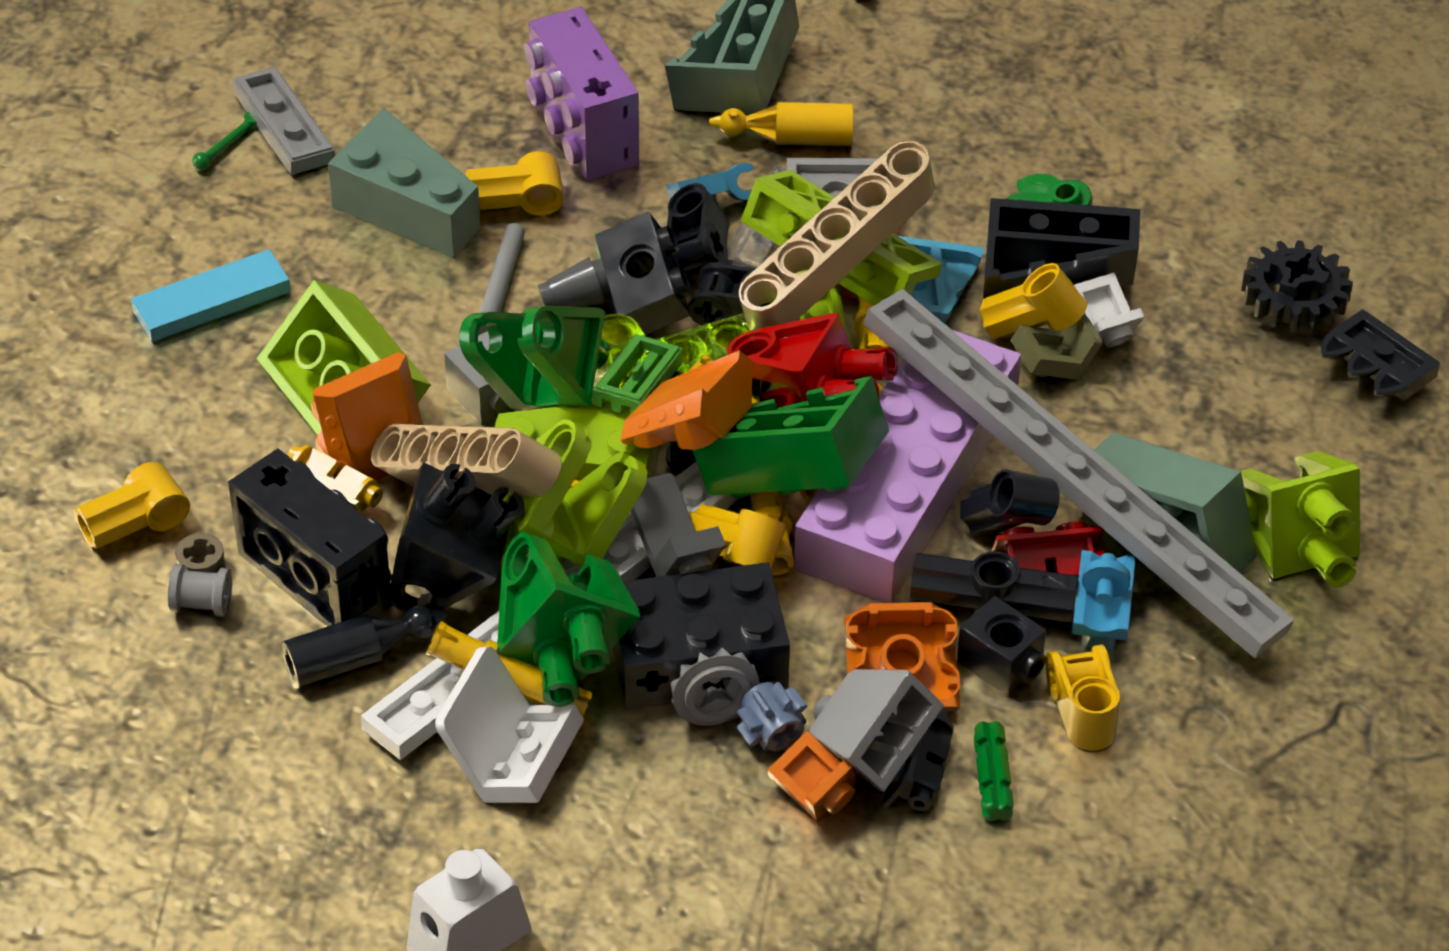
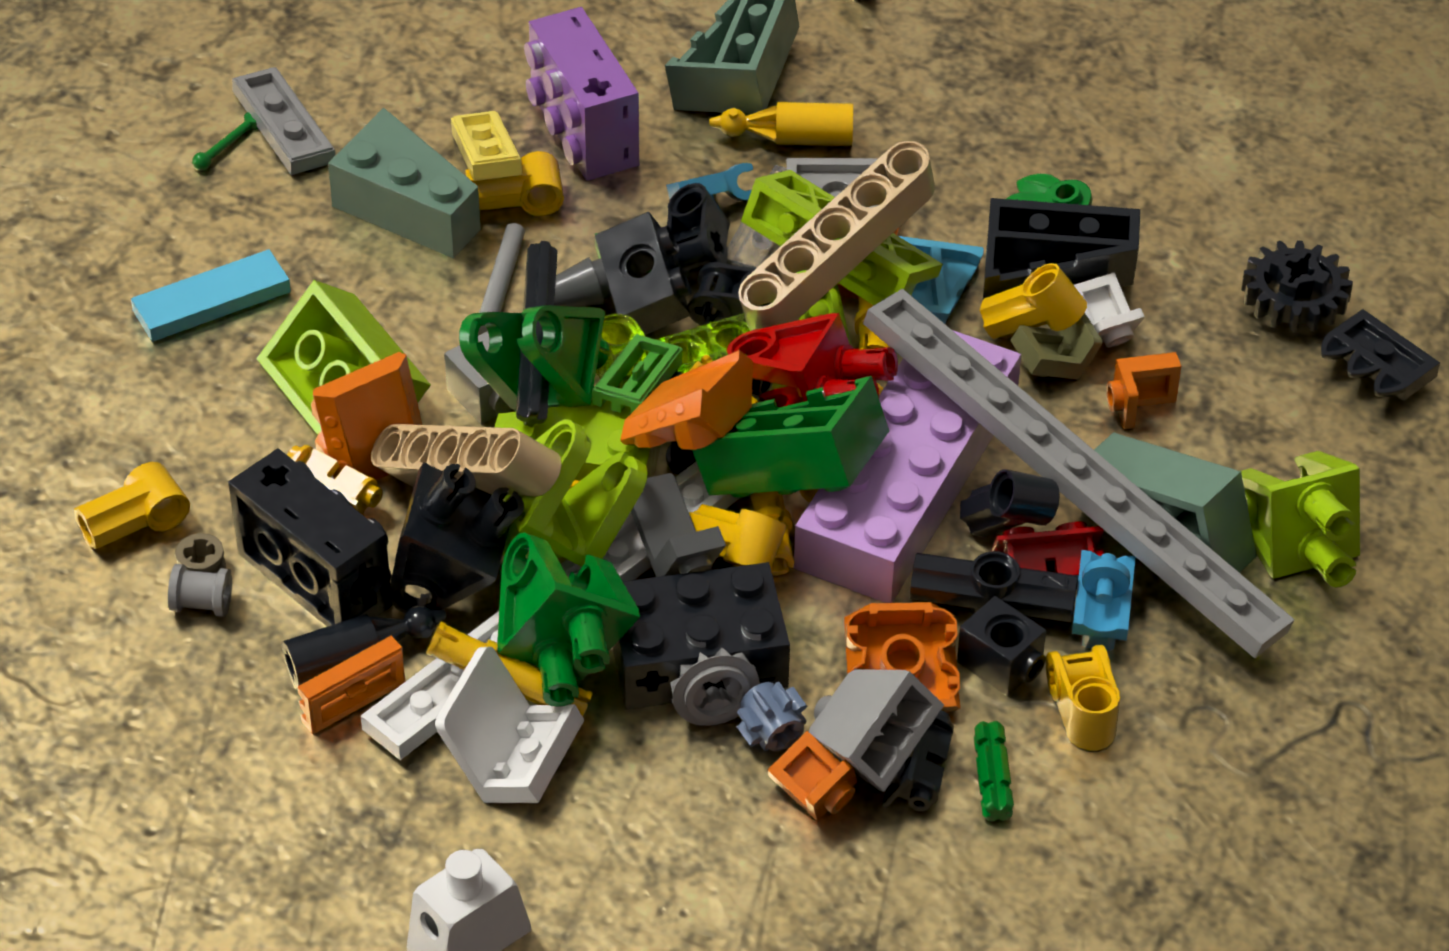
none -> orange tile [297,635,405,734]
none -> light yellow tile [451,111,522,181]
none -> black axle [516,241,558,427]
none -> orange bracket [1106,352,1182,429]

